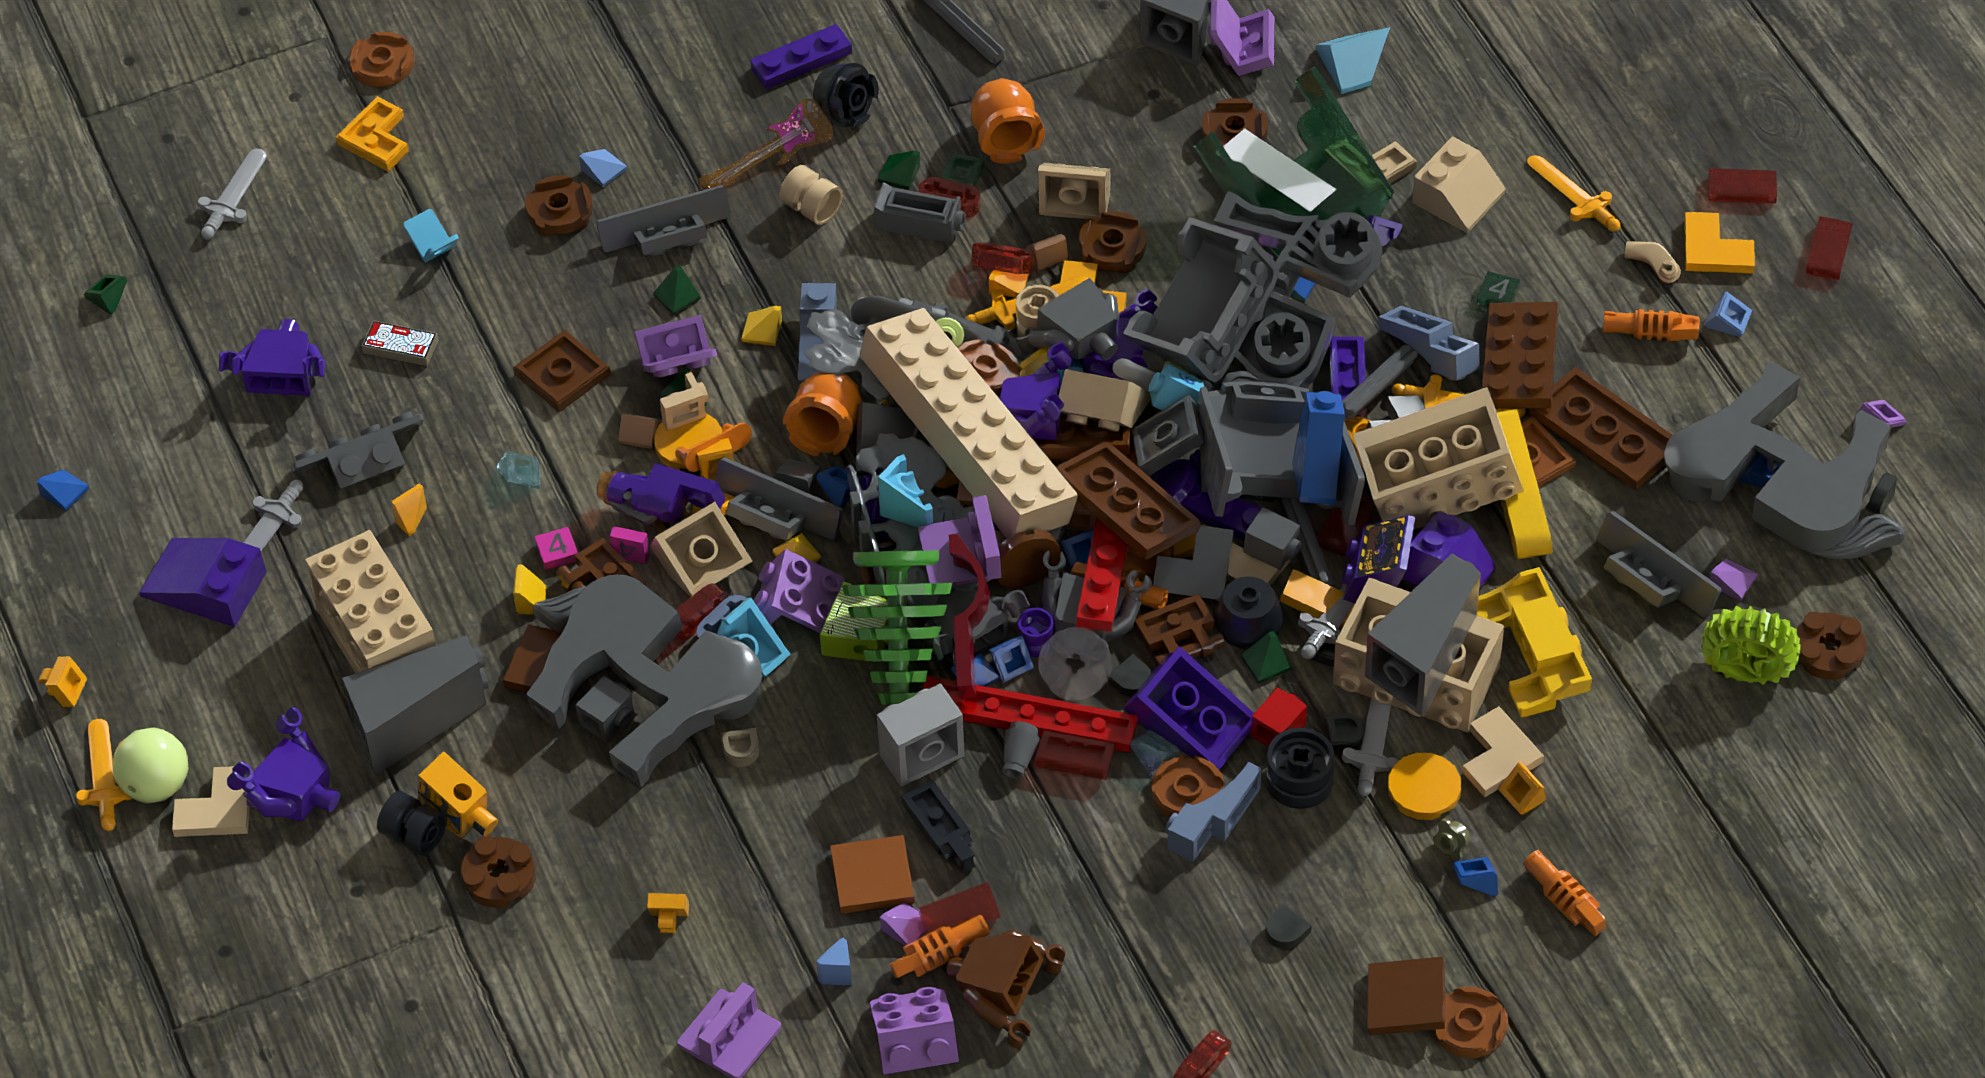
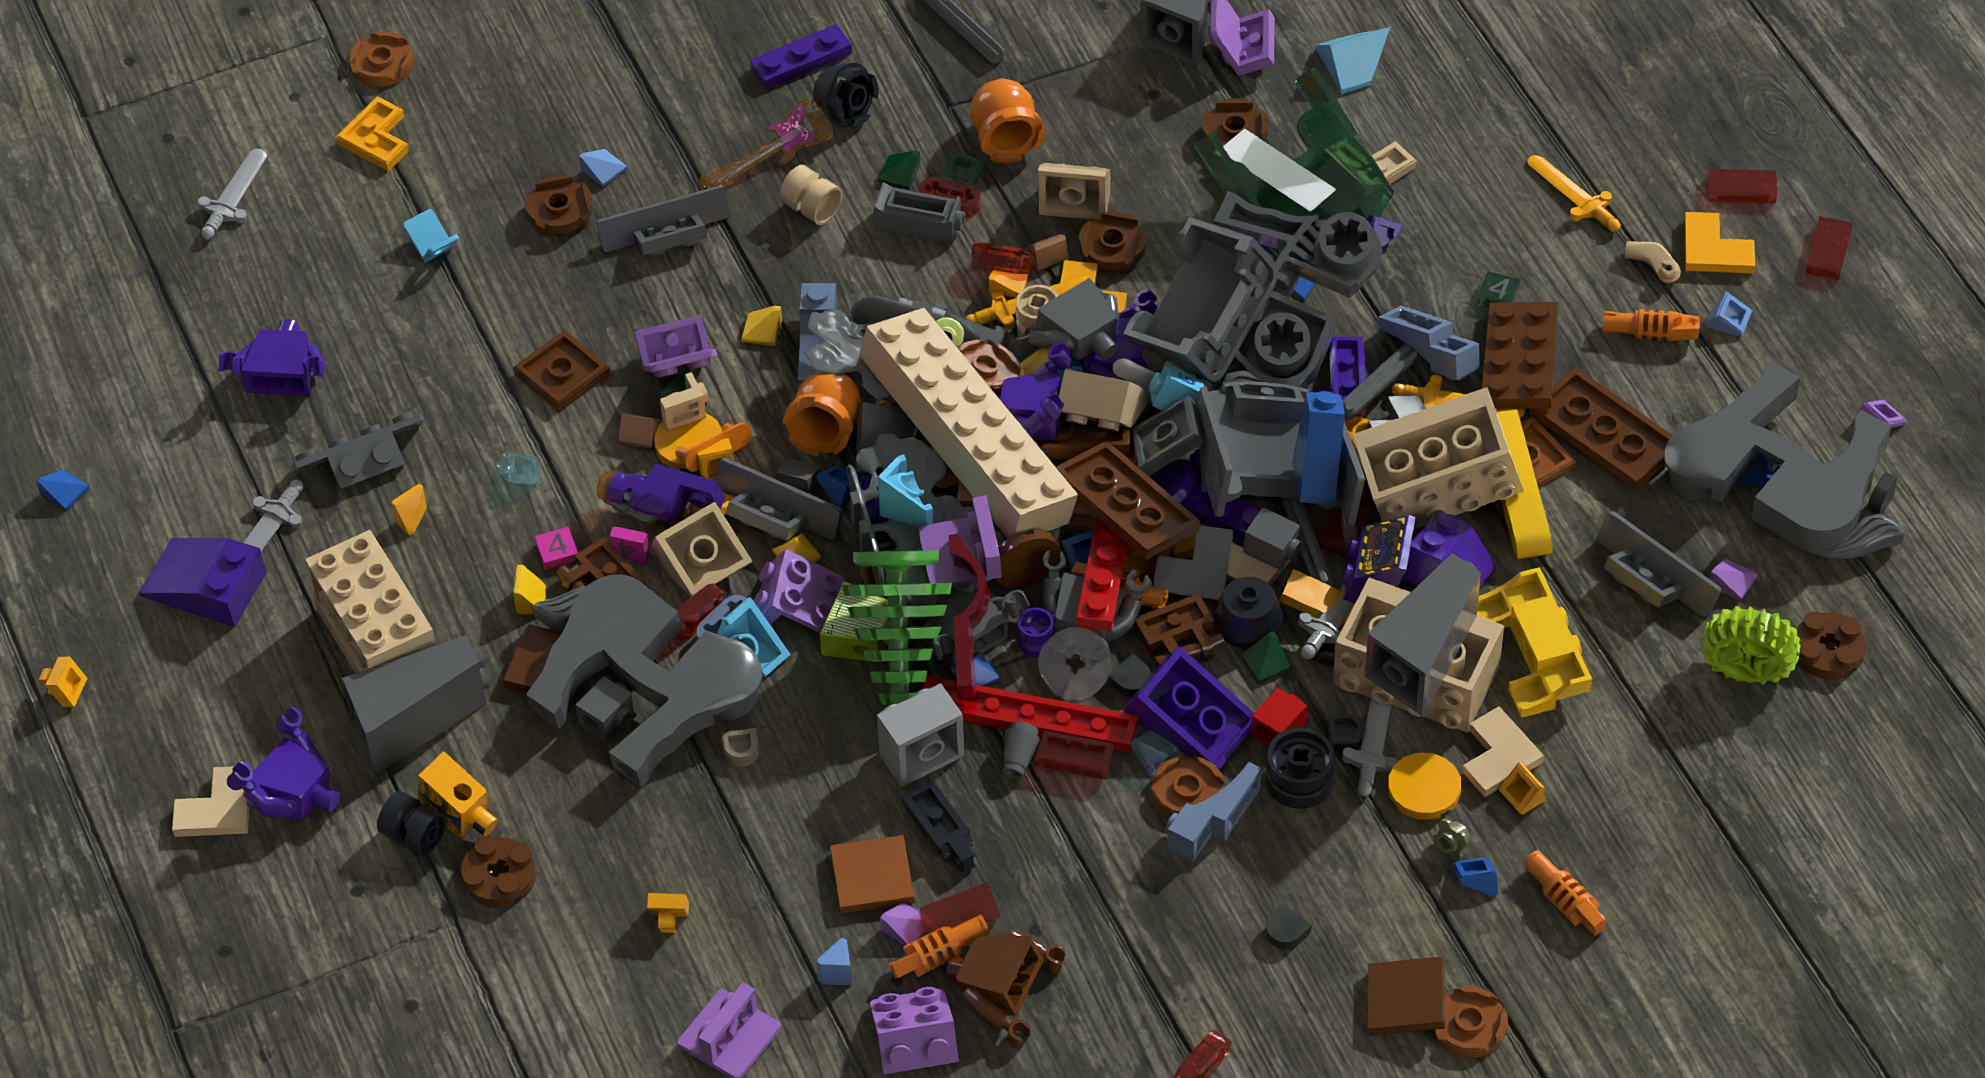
light orange sword [76,719,132,831] -> none
dark green slope [83,274,127,314] -> none
yellowish green piece [112,728,189,803] -> none
tile [362,320,439,366] -> none
dark green slope [653,265,701,315] -> none
blue slope [989,635,1034,683] -> none
tan slope [1412,136,1506,233] -> none

